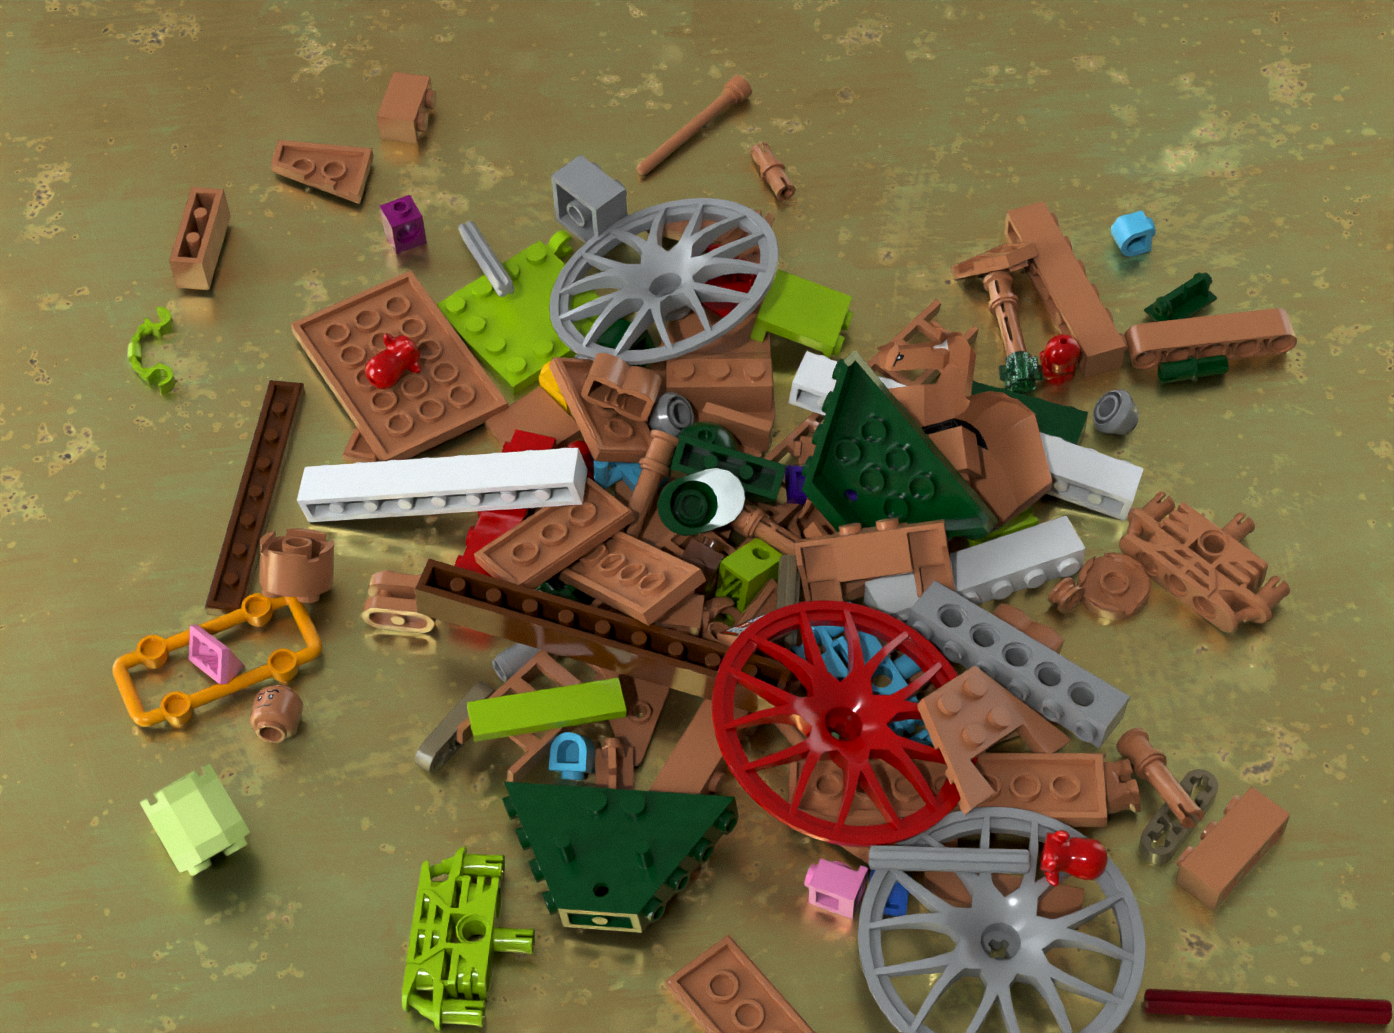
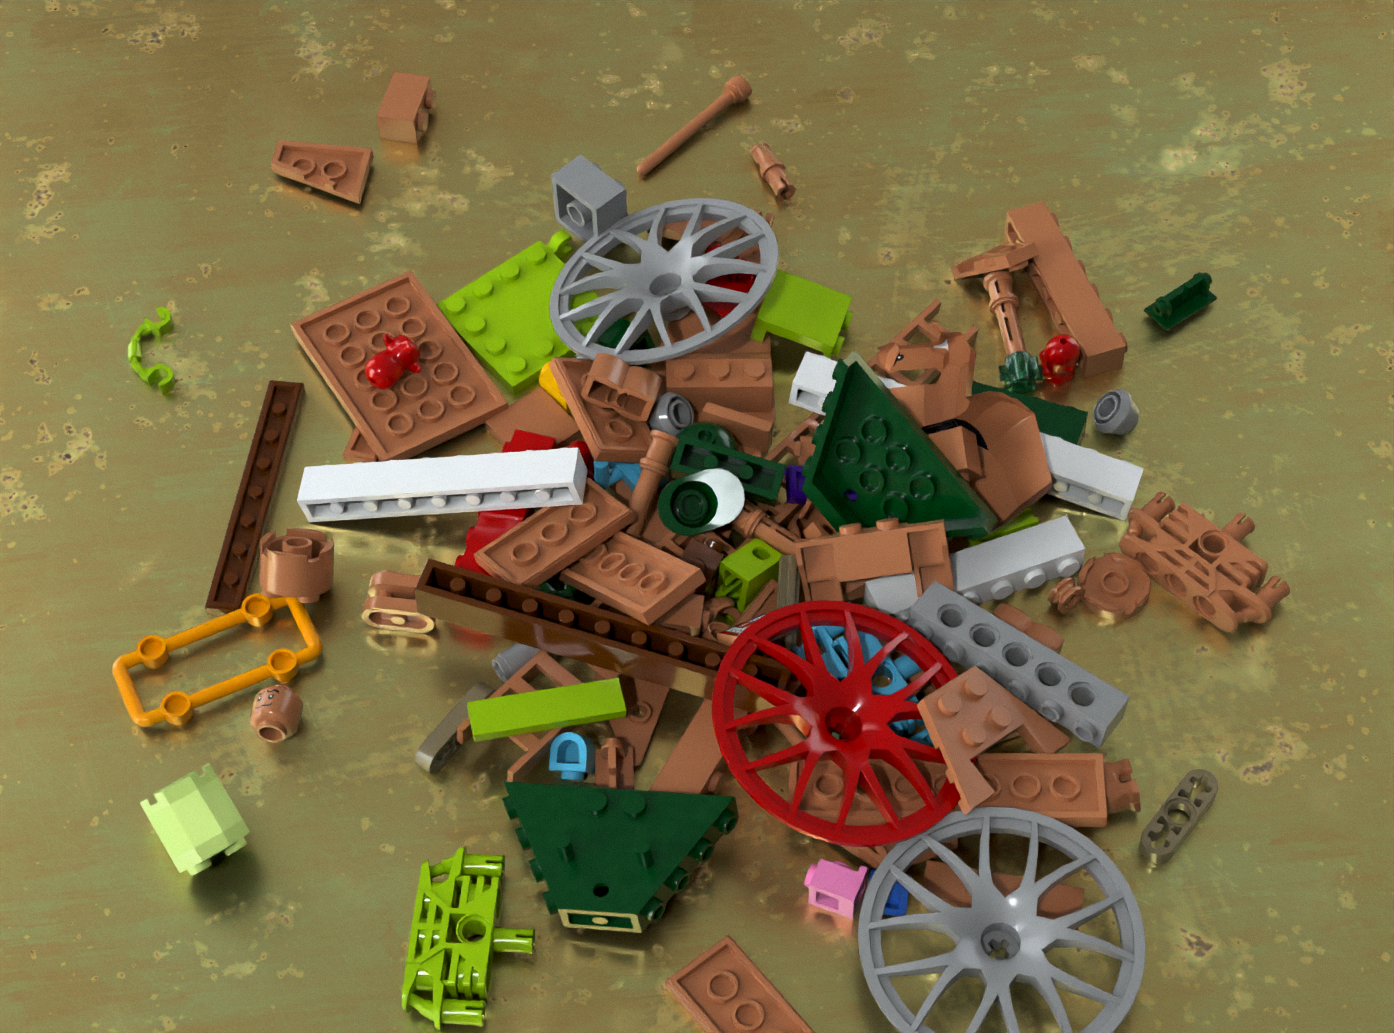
nougat brick [169,187,230,290] -> none
bright pink slope [189,624,246,685] -> none
magenta brick [379,195,427,254] -> none
light grey axle [458,220,515,297] -> none
light grey axle [869,846,1030,874] -> none
red animal [1040,830,1107,886] -> none
medium azure plate [1110,210,1156,257] -> none
nougat pin [1116,727,1204,828] -> none
nougat beam [1124,308,1297,370] -> none
dark red axle [1144,989,1393,1025] -> none
dark green axle [1157,355,1229,385] -> none
nougat brick [1175,787,1291,911] -> none

